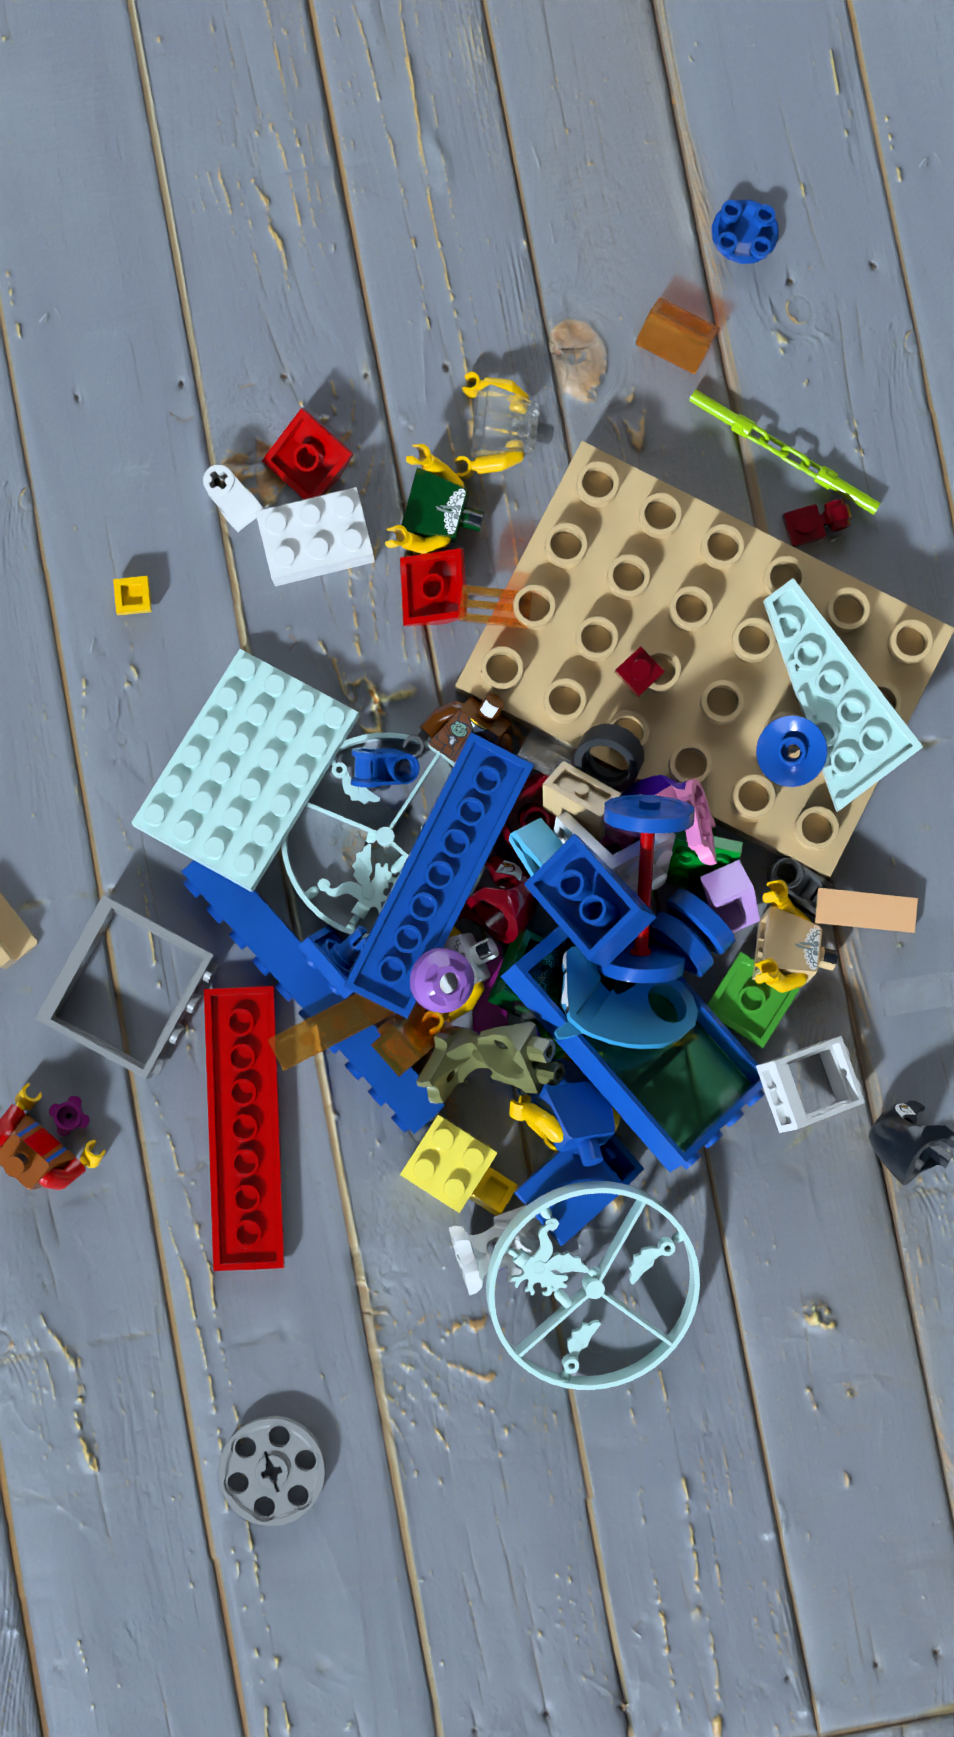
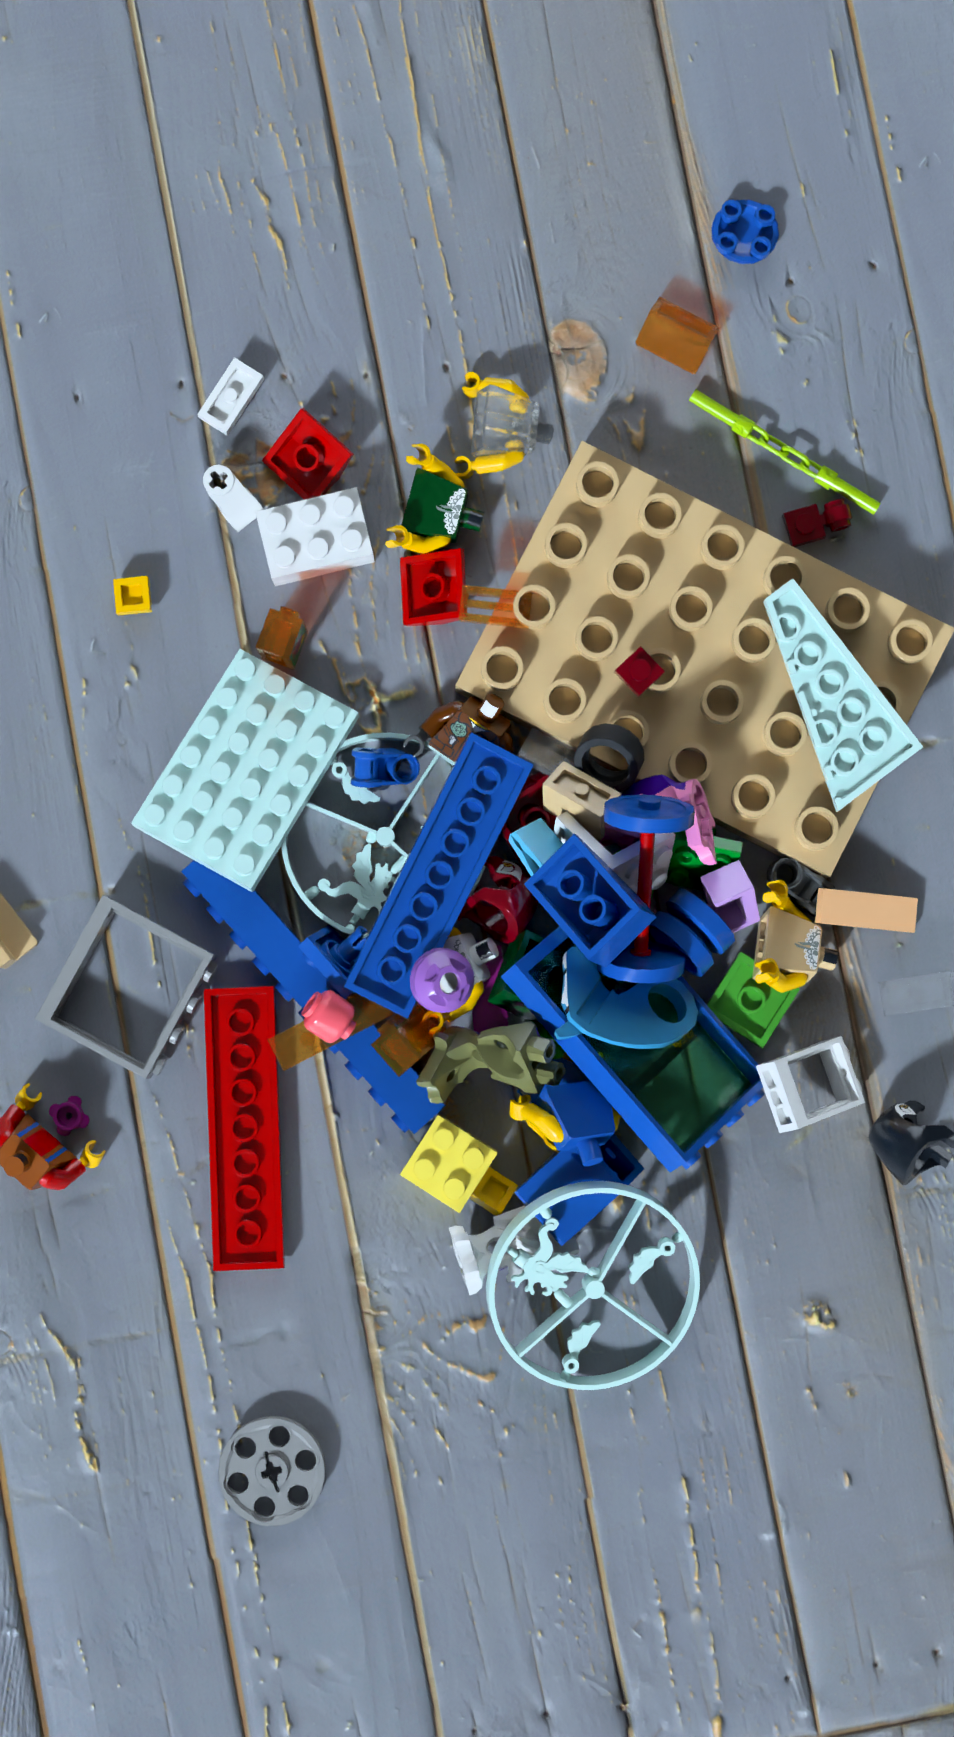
blue dish [756,716,828,787] -> none
none -> white plate [197,357,264,436]
none -> clear orange brick [256,606,308,670]
none -> coral head [301,990,356,1043]

